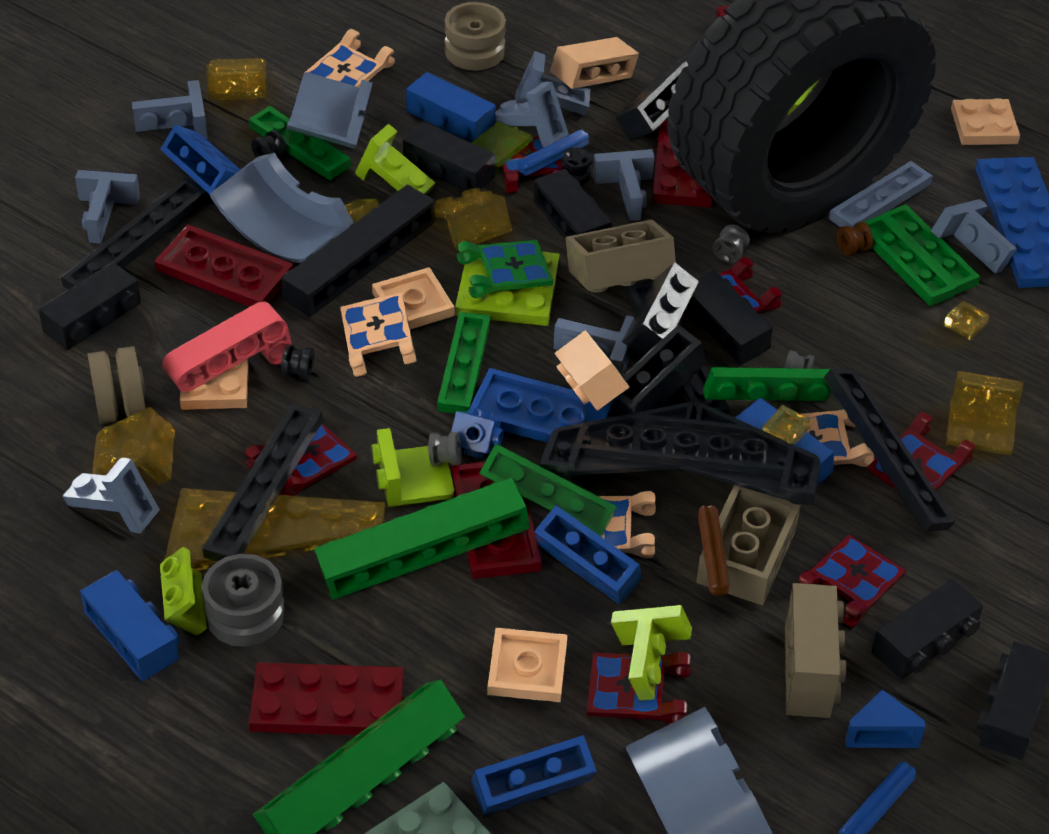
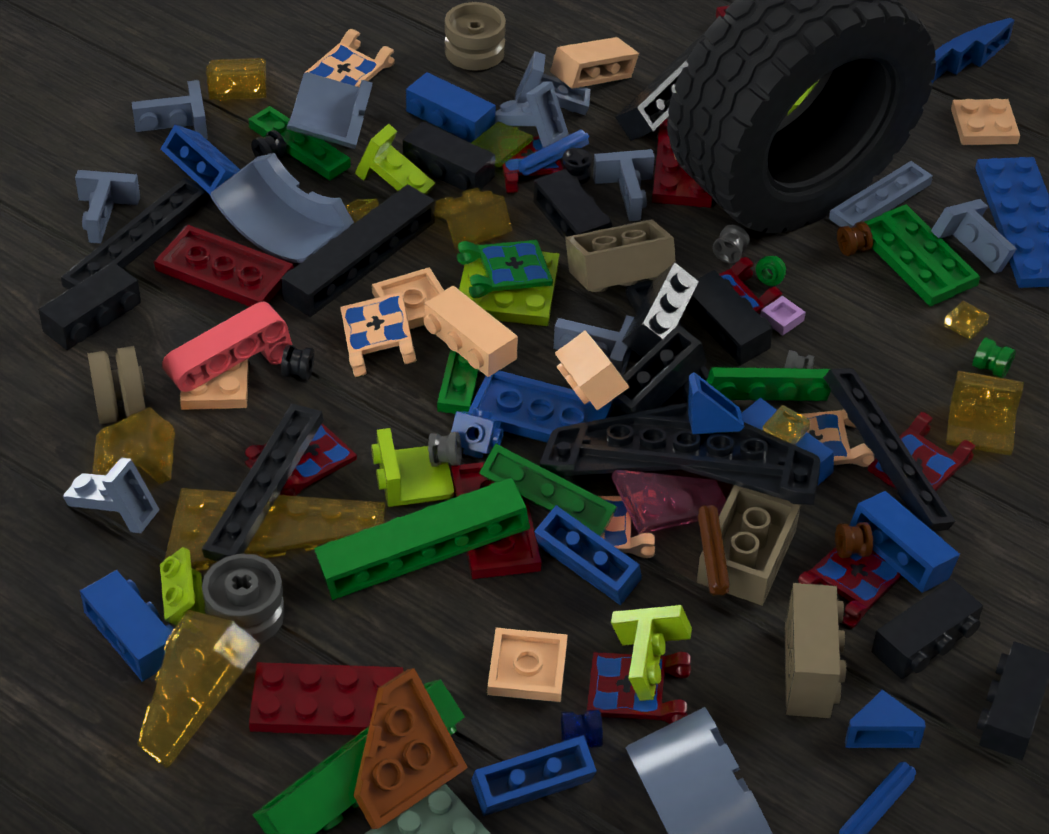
none -> clear yellow wedge [137,610,261,768]
none -> dark orange plate [354,668,468,829]
none -> light nougat brick [424,286,518,377]
none -> clear blue wheel [561,709,603,748]
none -> clear pink wing [611,470,726,534]
none -> blue slope [688,372,745,434]
none -> green plate [756,256,786,286]
none -> lavender plate [760,296,805,335]
none -> reddish brown wheel [835,522,873,558]
none -> blue brick [849,491,960,593]
none -> blue slope [931,18,1014,83]
none -> green wheel [972,337,1016,379]

